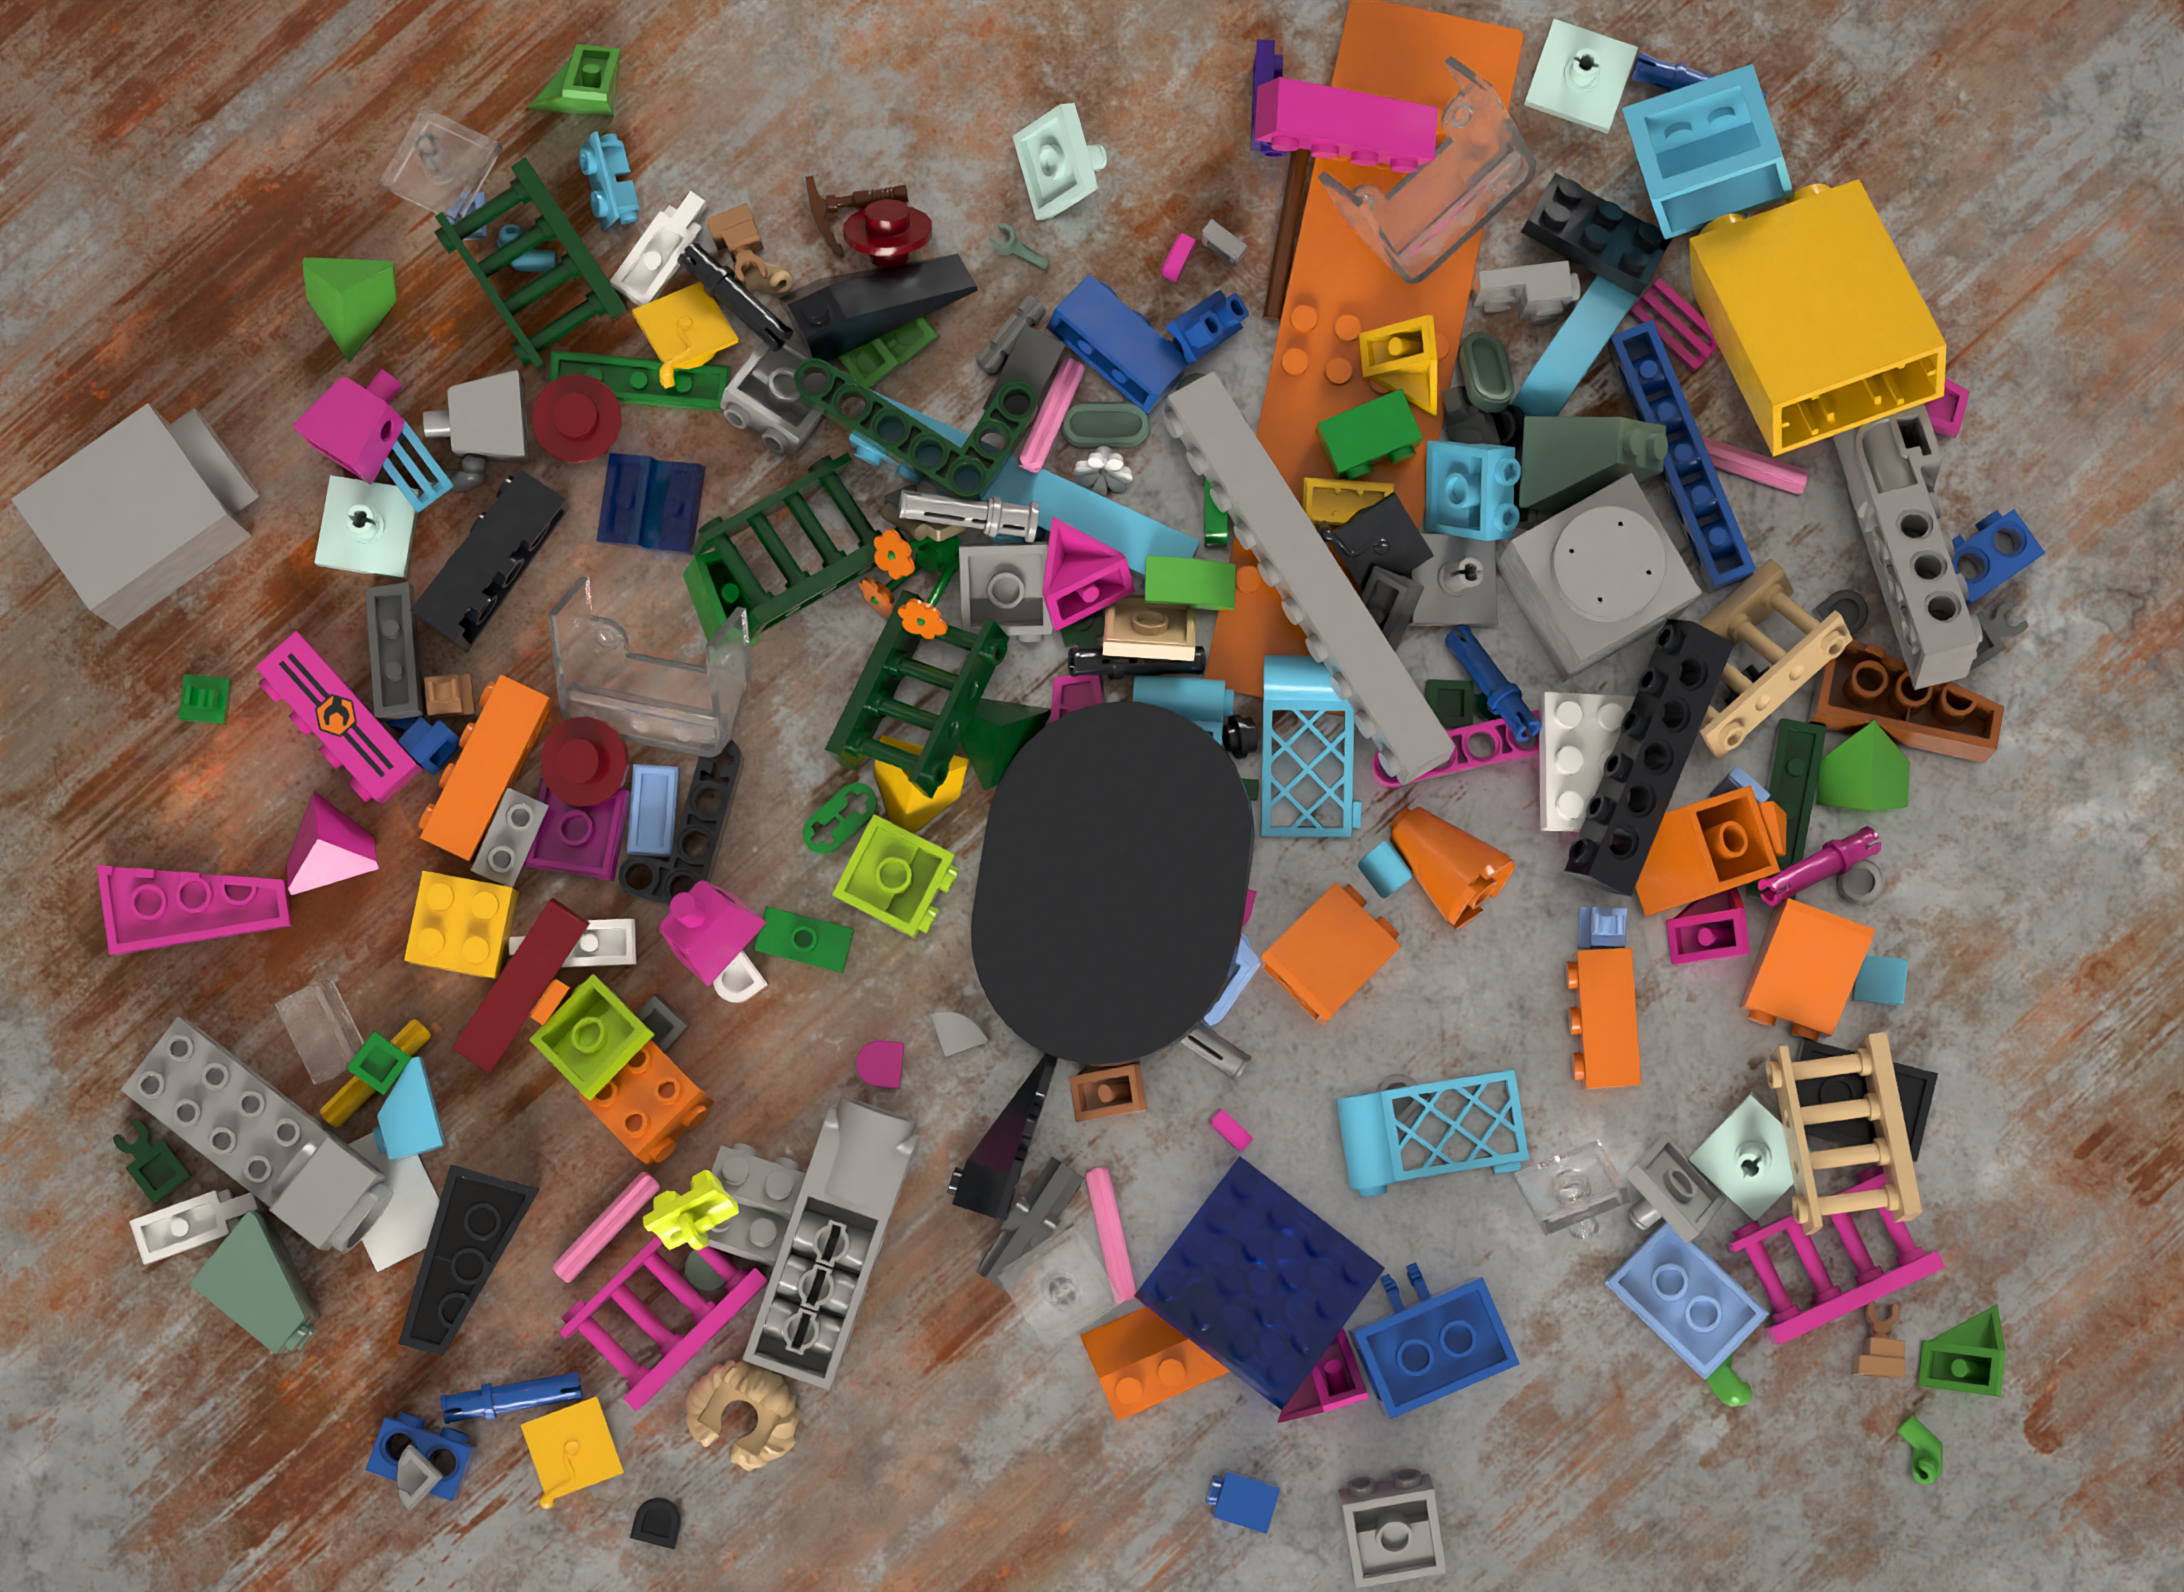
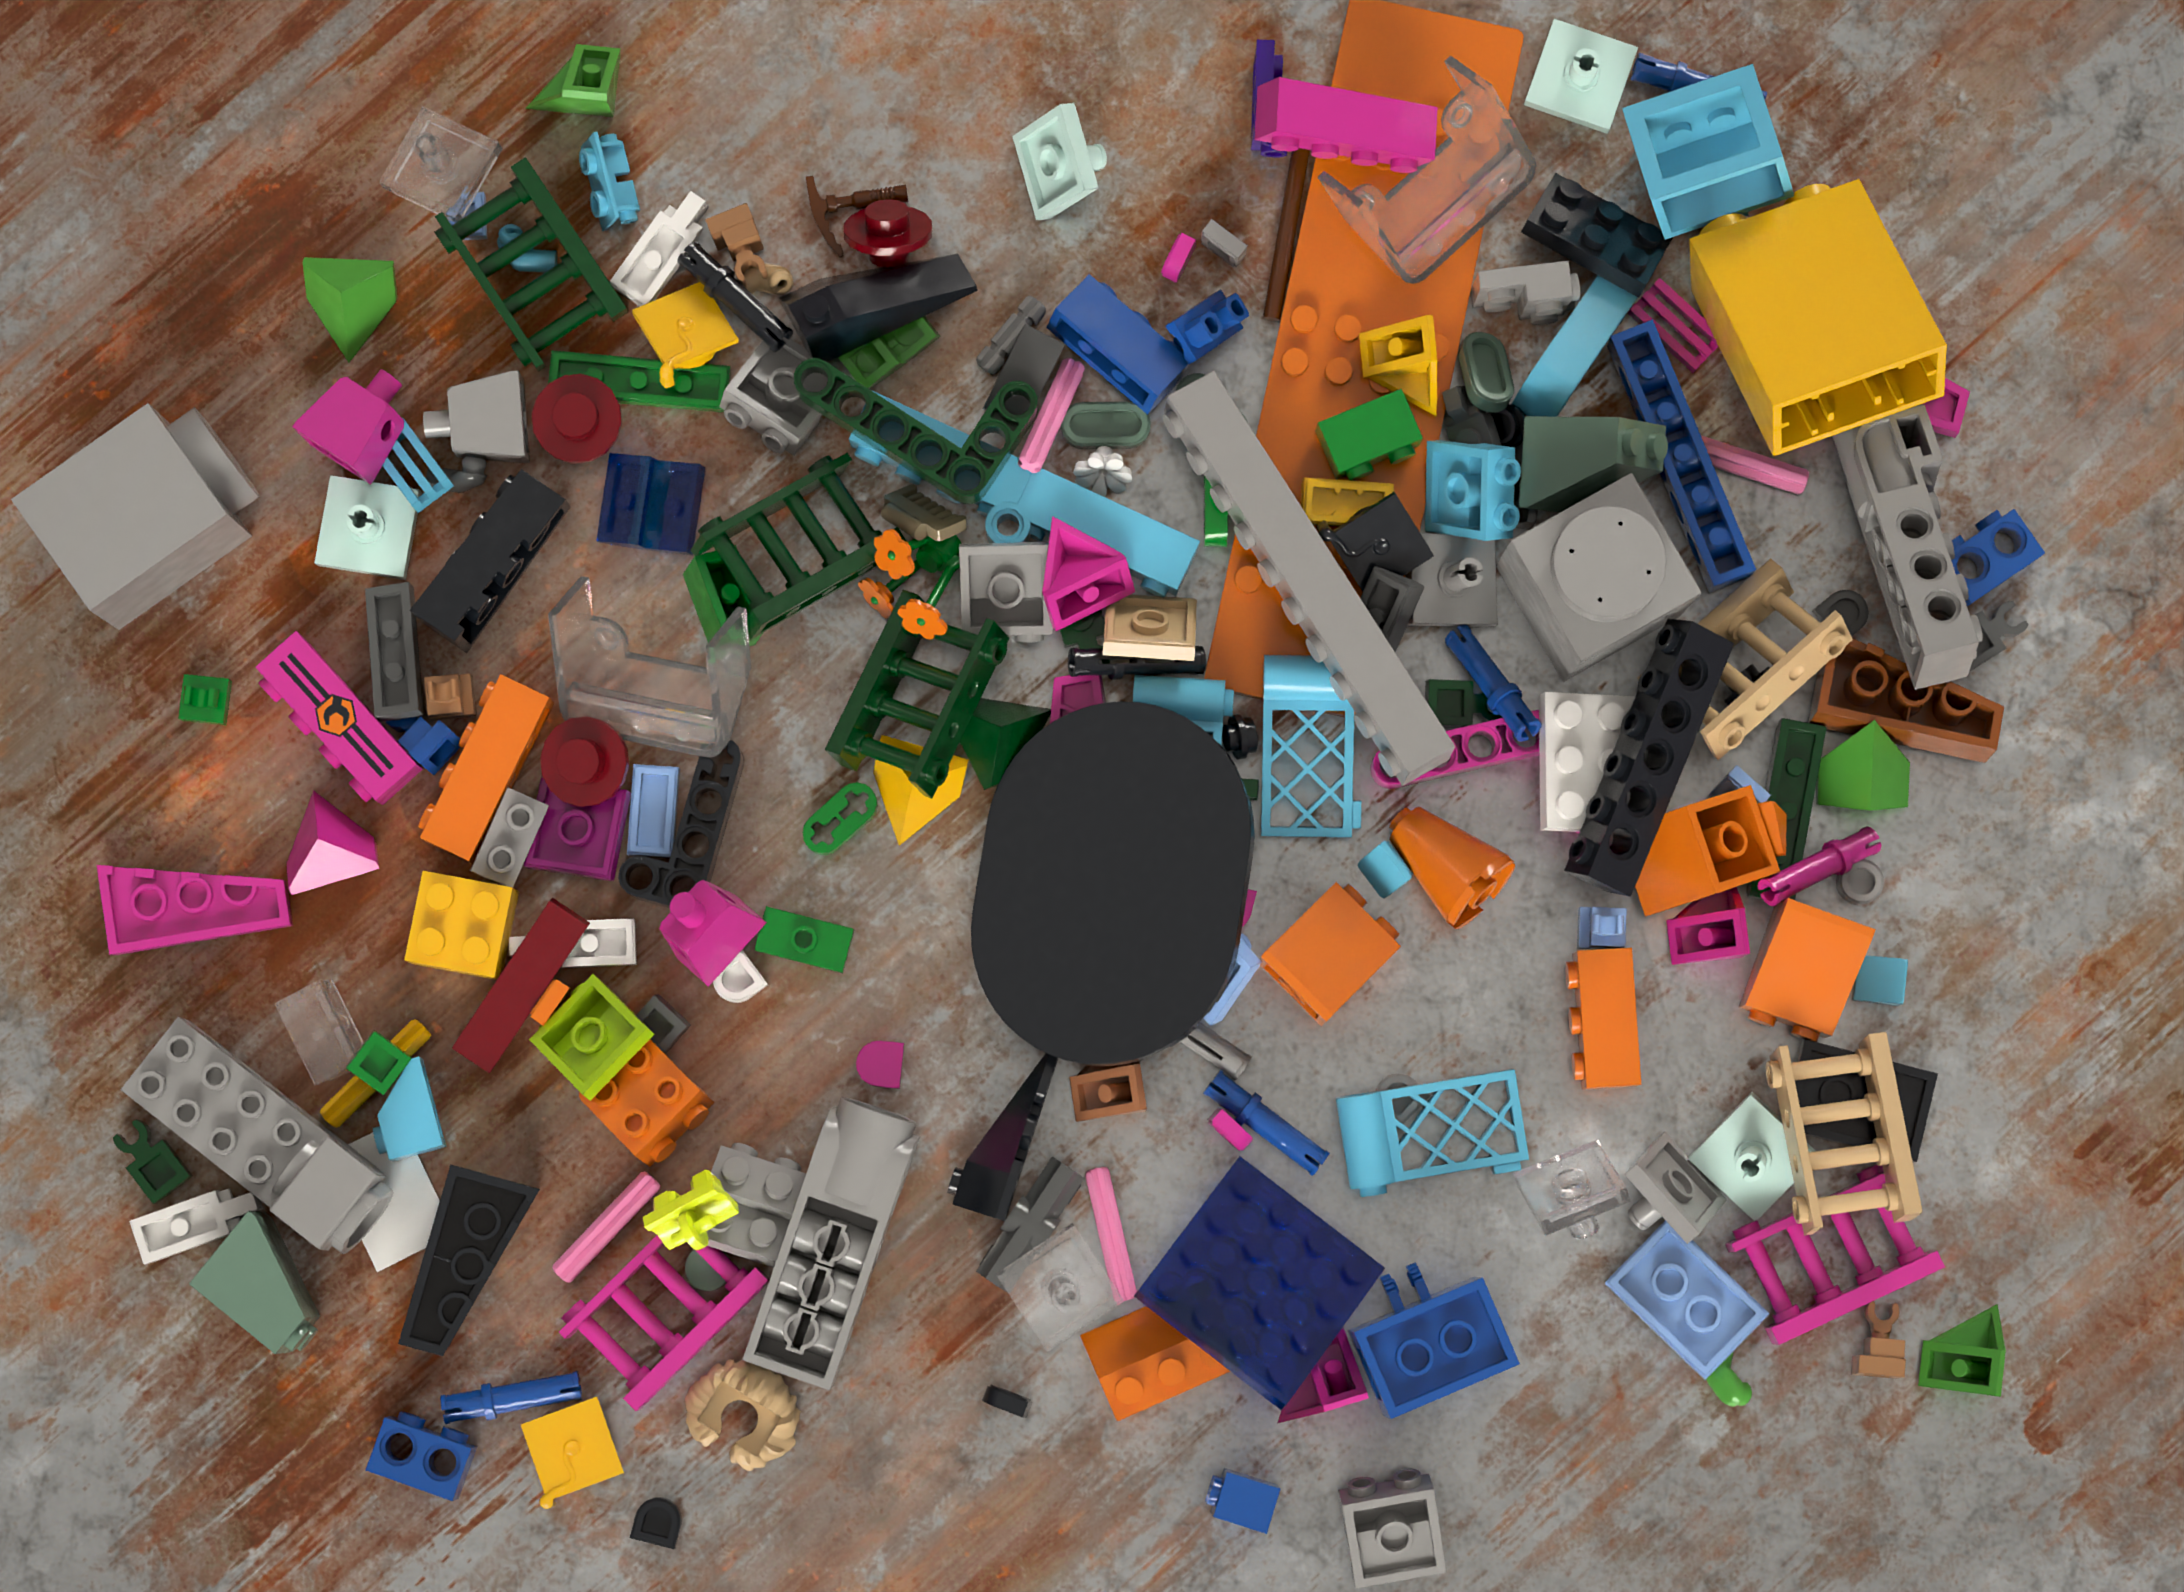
light grey tile [397,1444,444,1511] -> none
lime plate [832,814,960,939] -> none
light grey pin [898,489,1039,543] -> none
light grey tile [930,1011,988,1057] -> none
sand green hand [989,223,1050,270] -> none
bright green slope [1144,556,1236,610] -> none
bright green arm [1896,1414,1943,1485] -> none
none -> black tile [982,1384,1033,1418]
none -> blue pin [1203,1070,1330,1176]

